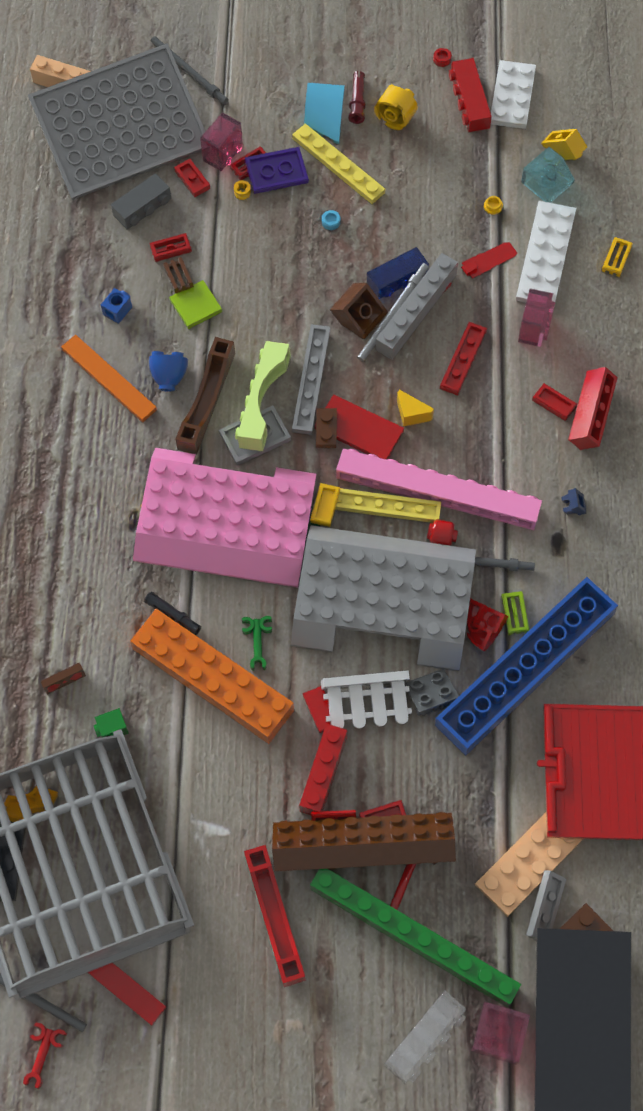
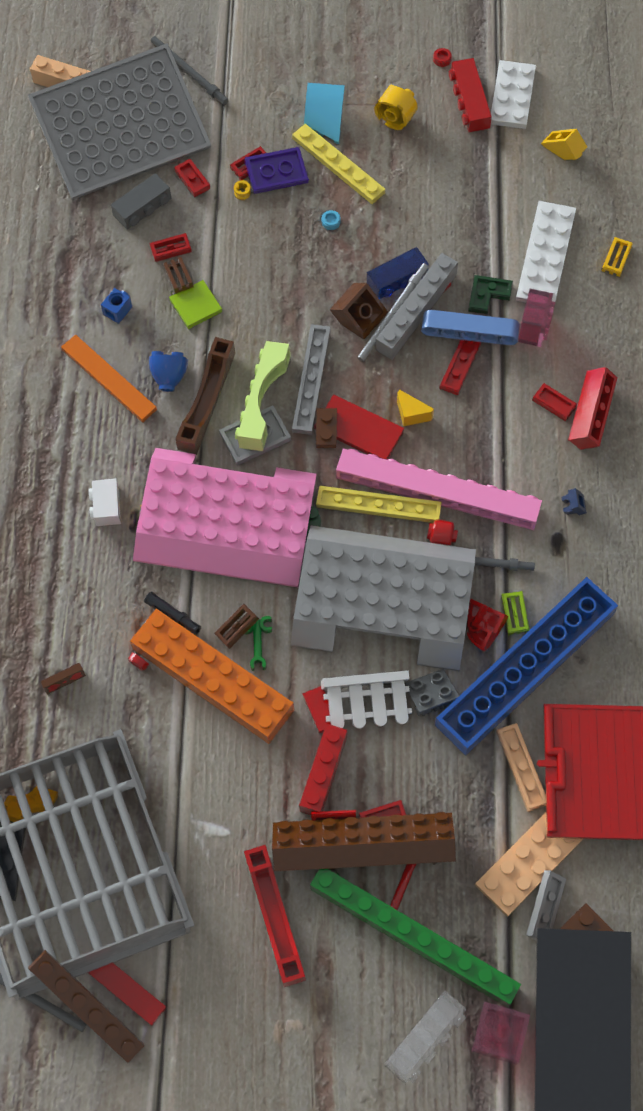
red bar [23,1023,67,1089] -> none
green brick [93,708,129,738] -> none
clear pink brick [200,112,243,171] -> none
yellow tile [310,483,340,527] -> none
dark red pin [348,71,366,124] -> none
red piece [461,242,517,279] -> none
yellow plate [484,196,503,215] -> none
clear light blue slope [521,147,575,203] -> none
none -> reddish brown plate [28,950,144,1063]
none -> white brick [89,478,121,526]
none -> red tile [128,652,149,671]
none -> reddish brown tile [214,603,259,649]
none -> medium blue beam [421,310,520,345]
none -> dark green tile [468,275,513,314]
none -> light nougat tile [496,723,546,812]

